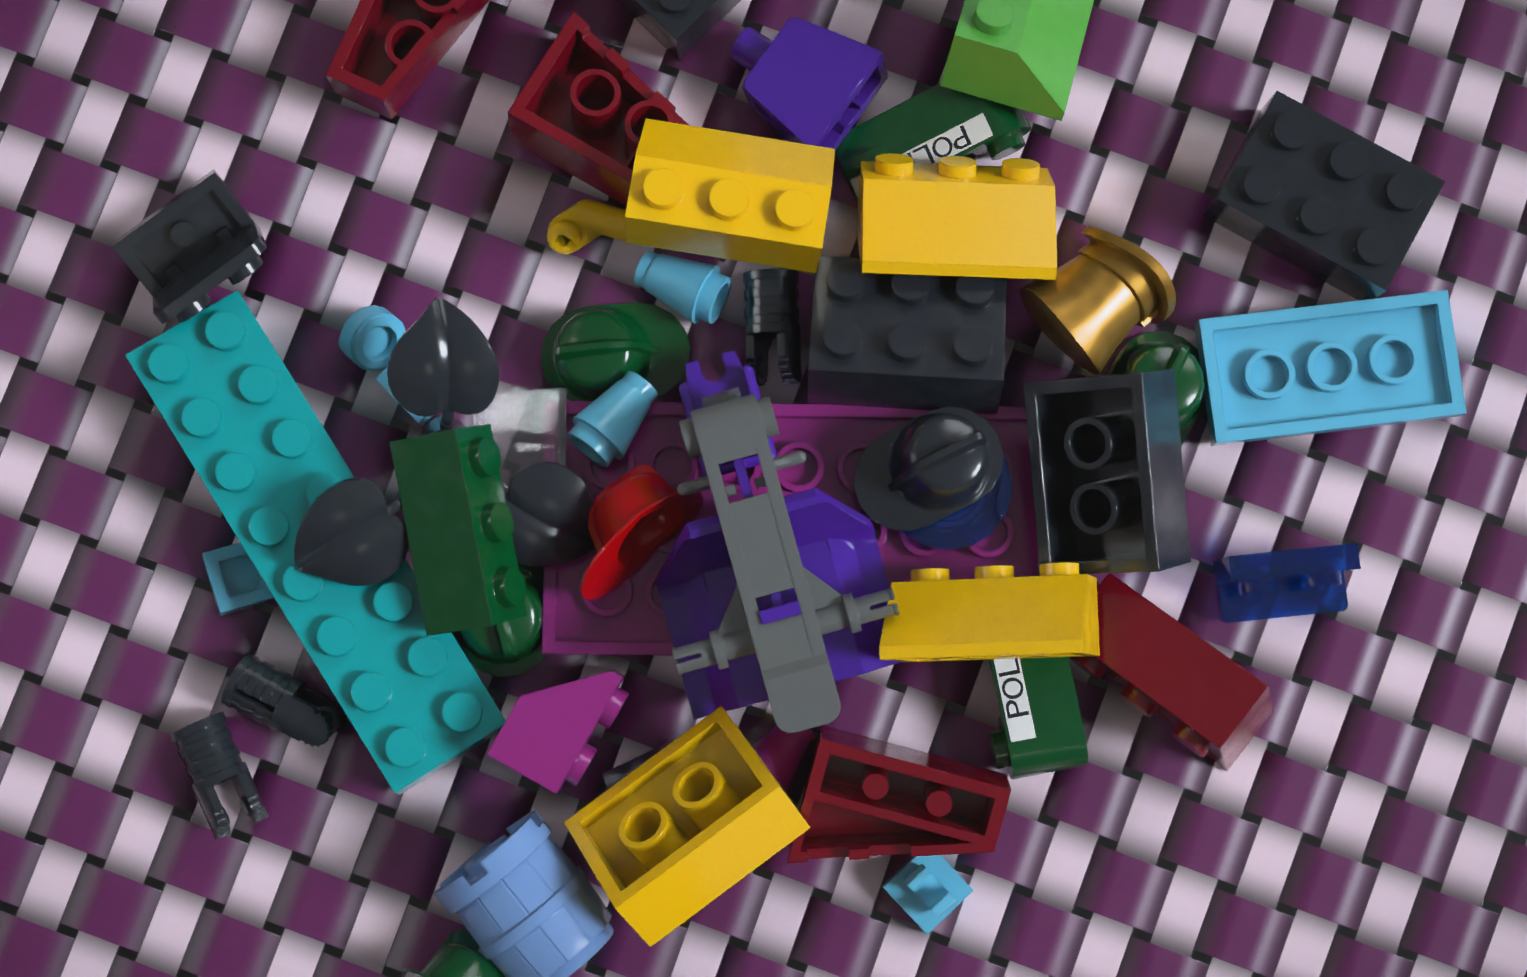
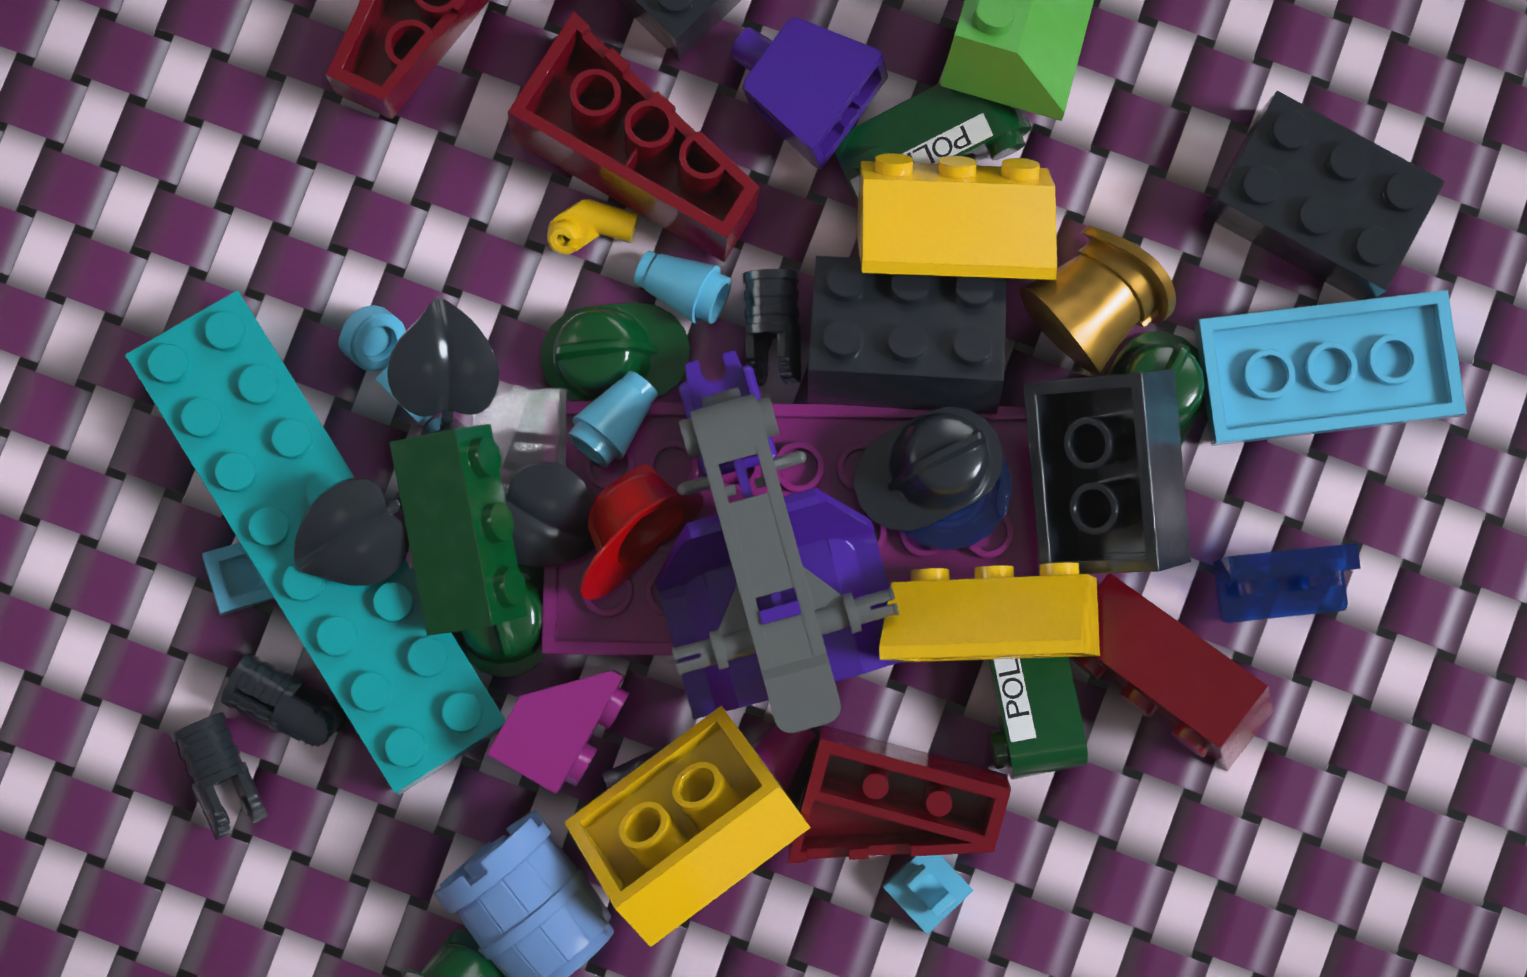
black bracket [112,169,267,324] -> none
yellow slope [625,118,835,273] -> none

